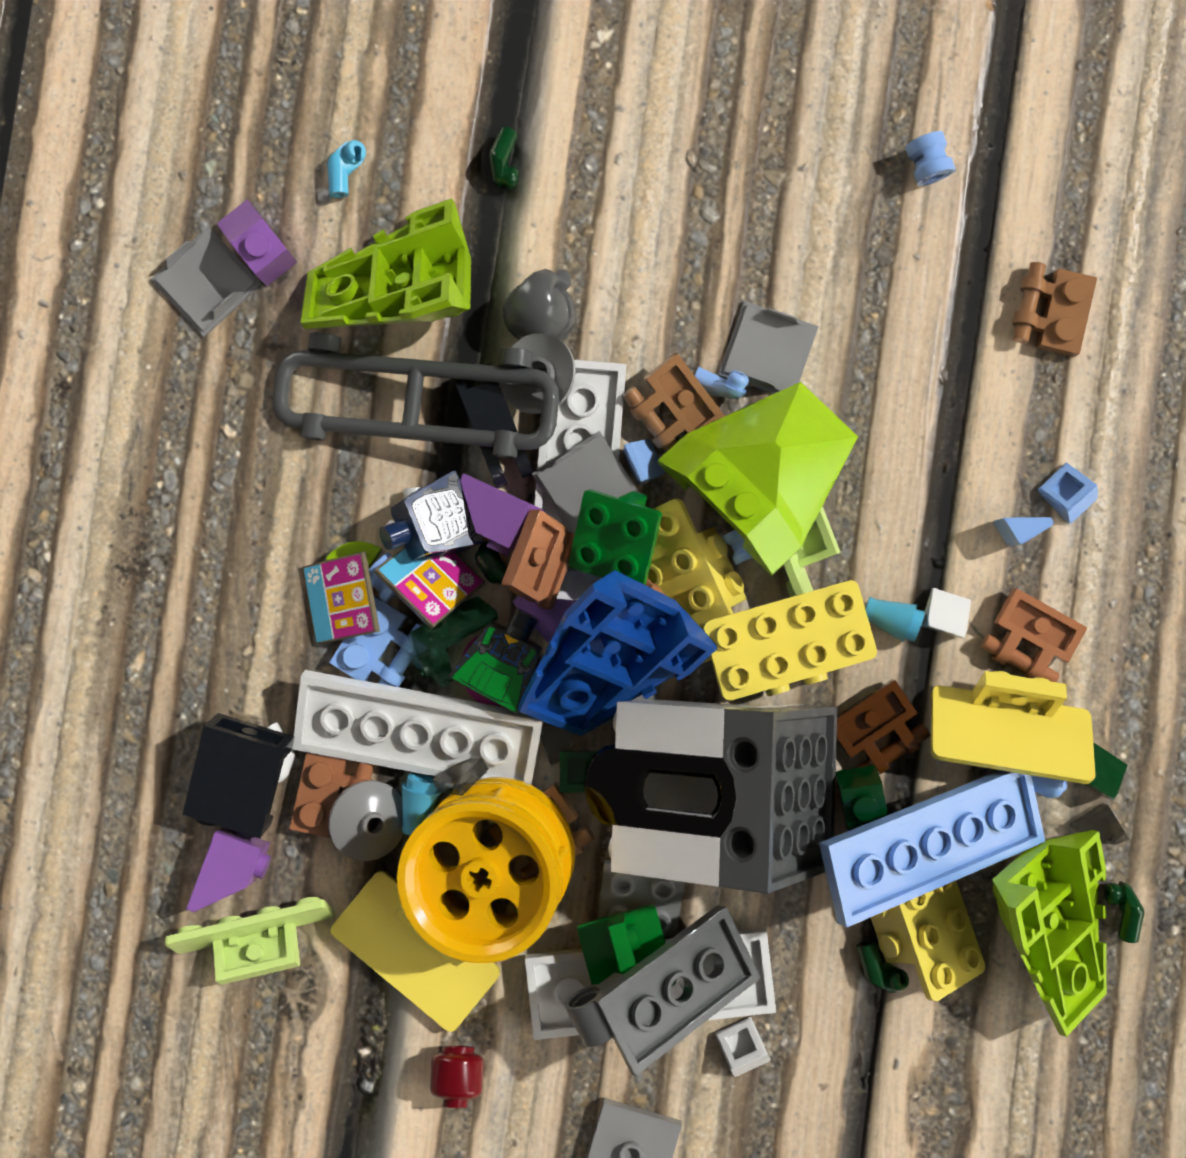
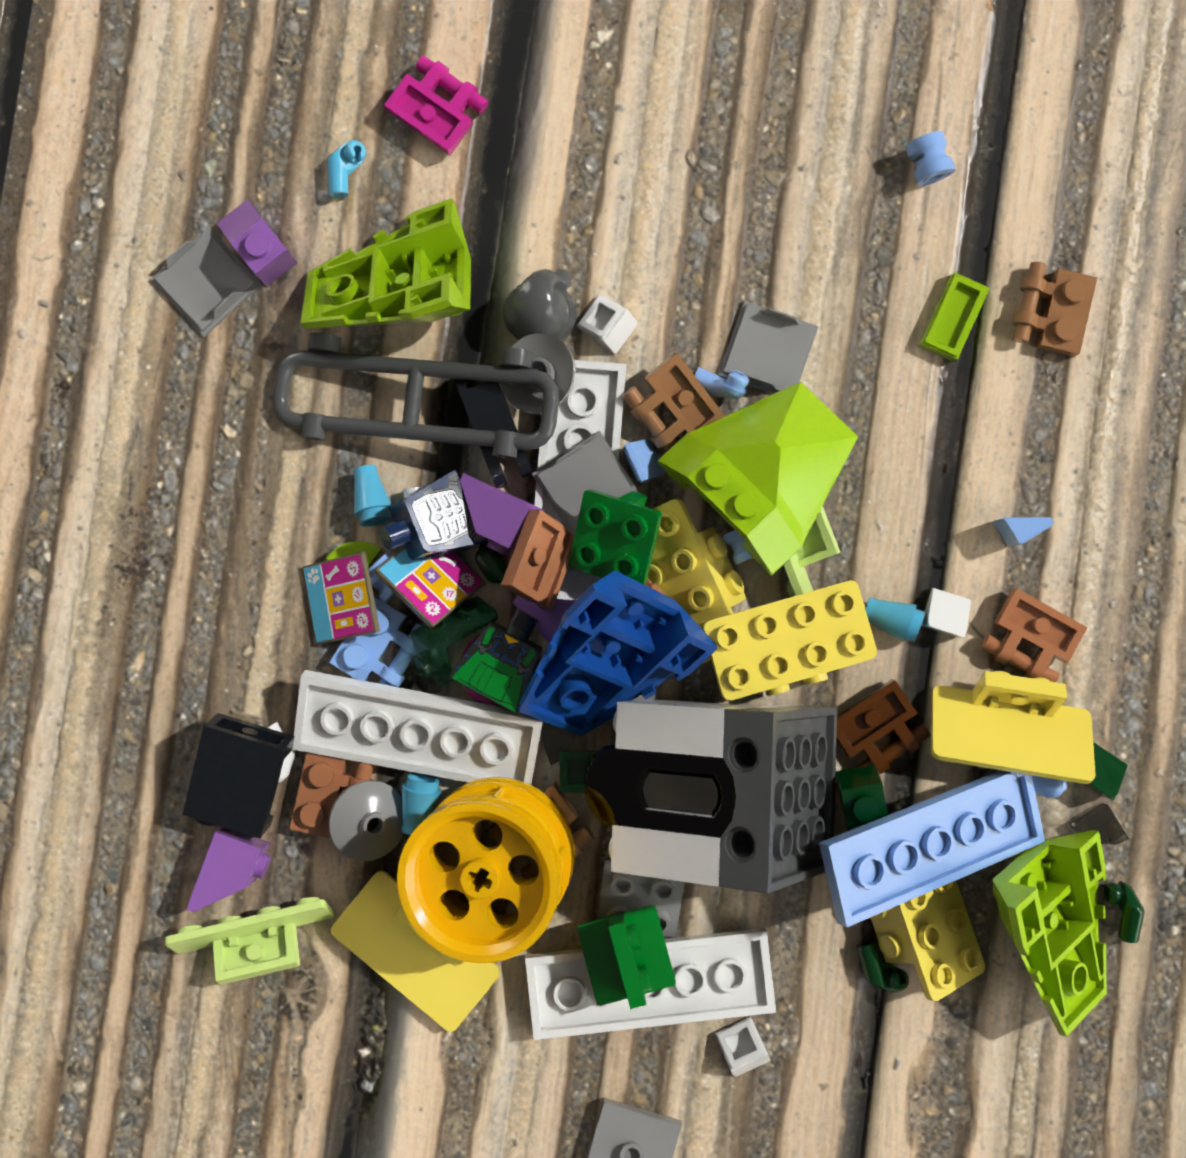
dark red head [430,1046,484,1108] -> none
clear smoke tile [432,758,489,796] -> none
dark green arm [489,126,519,189] -> none
dark grey hinge [565,905,761,1076] -> none
light blue slope [1038,462,1098,524] -> none
none -> medium azure cone [353,465,392,527]
none -> dark pink plate [384,55,489,156]
none -> white slope [577,294,637,354]
none -> lime tile [918,272,990,362]

